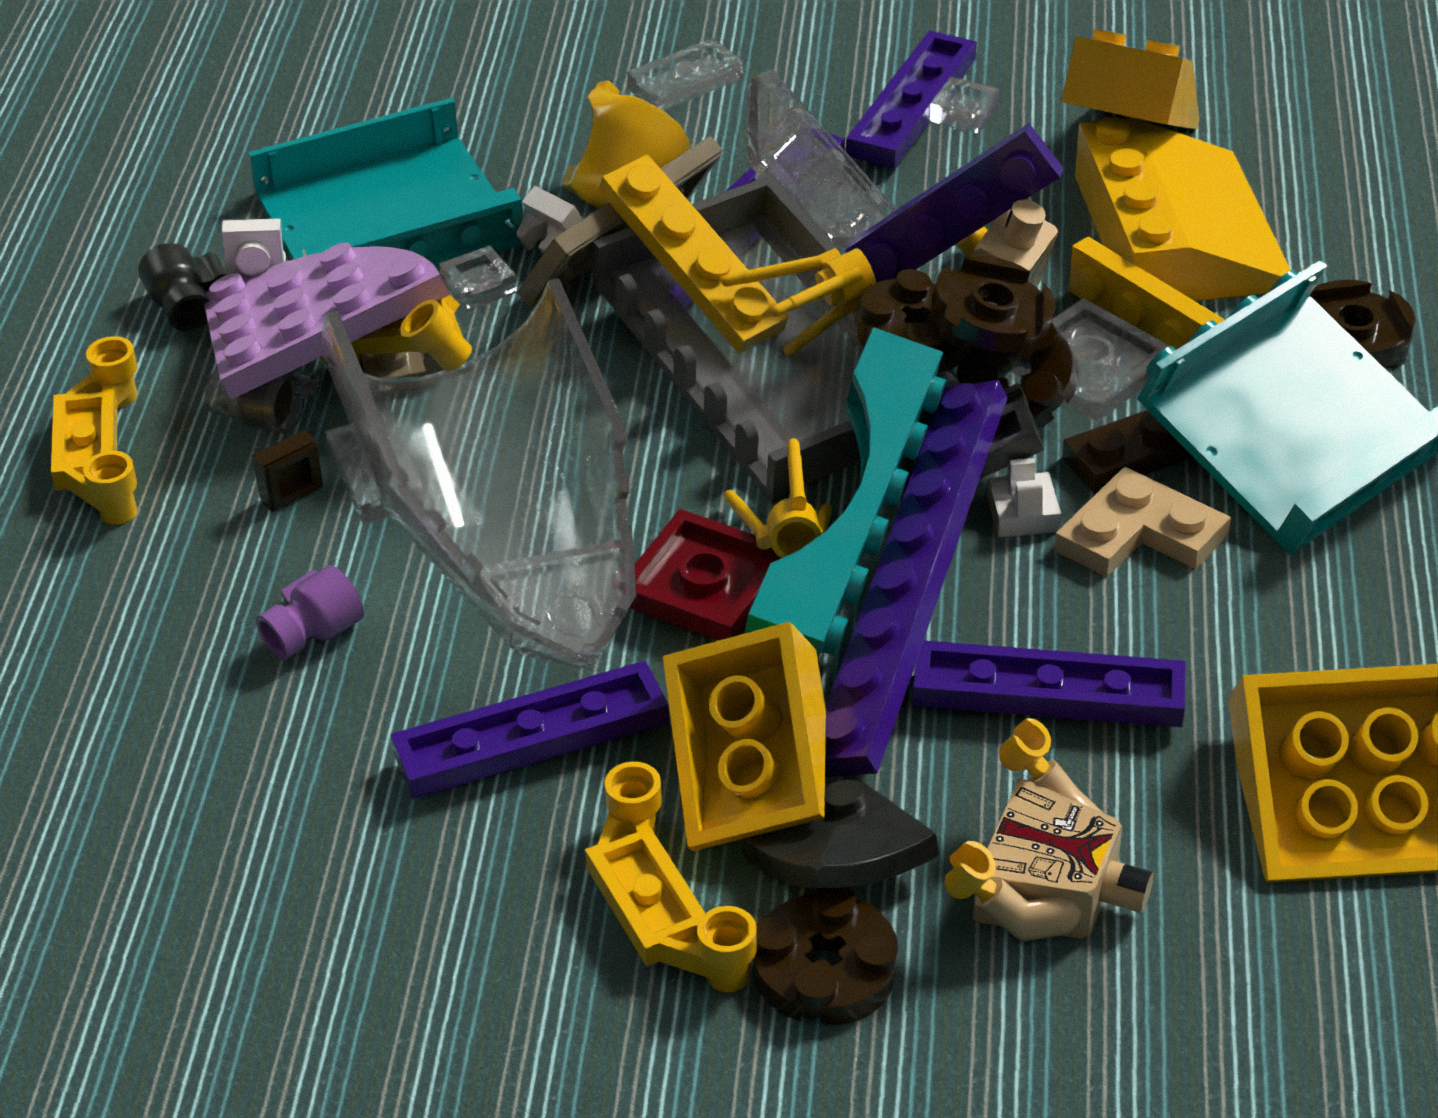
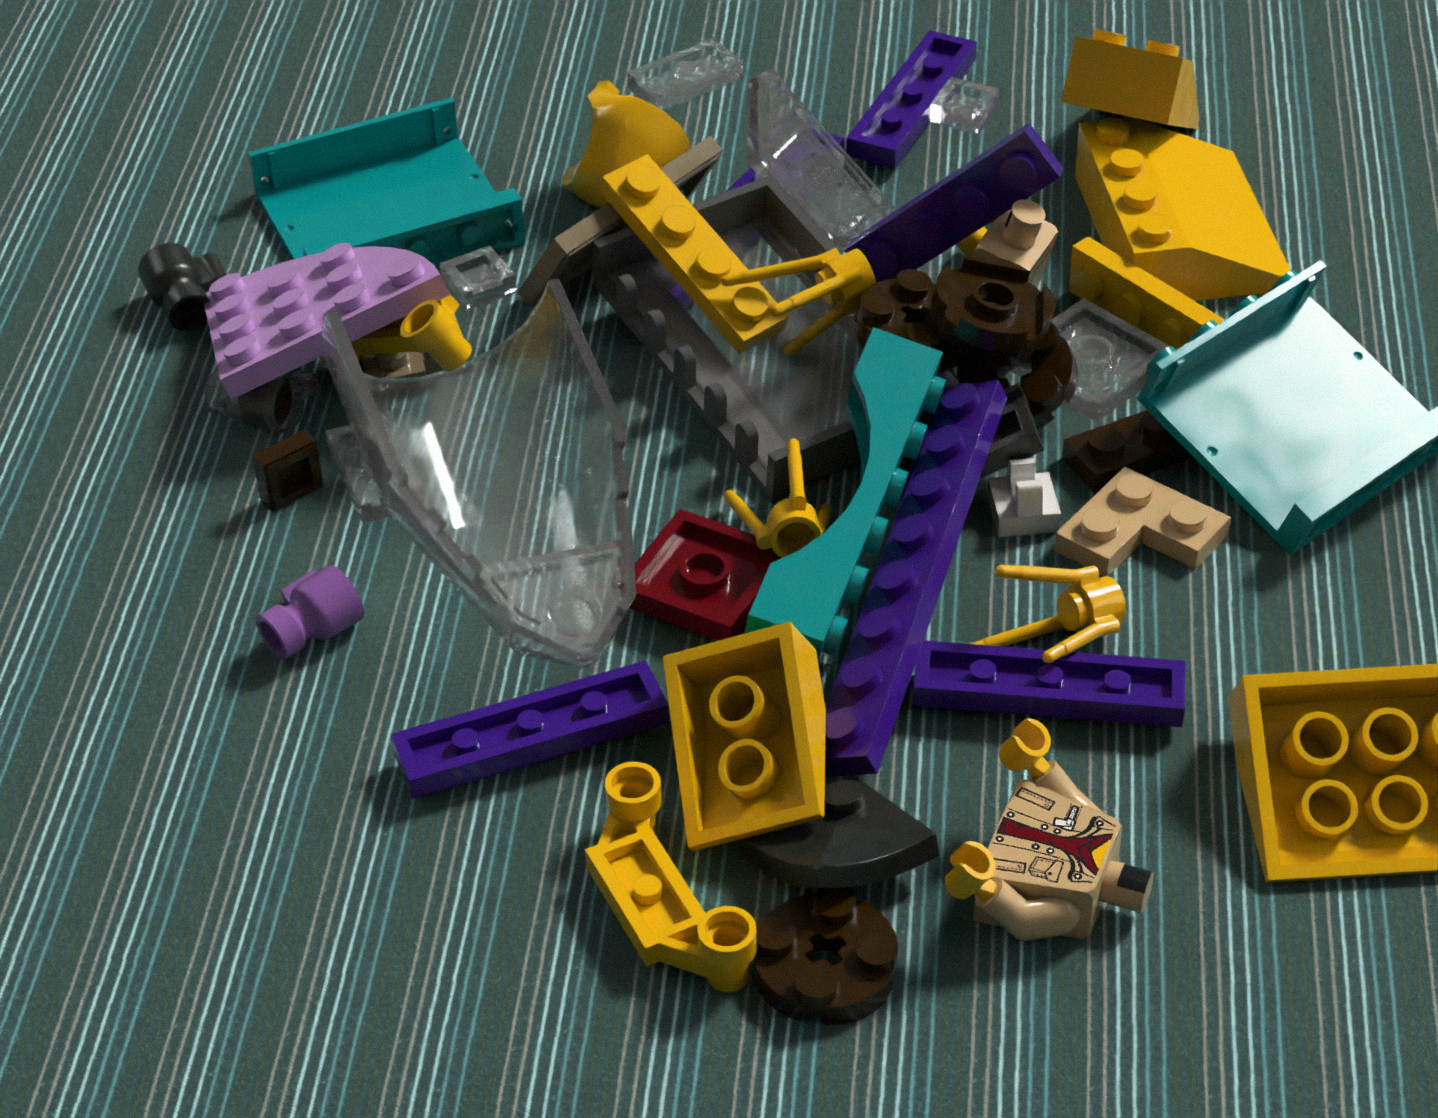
yellow plate [51,336,137,525] -> none
white bracket [222,219,286,277] -> none
white tile [517,186,582,254] -> none
dark brown plate [1310,280,1416,368] -> none
none -> yellow plant [970,565,1126,664]

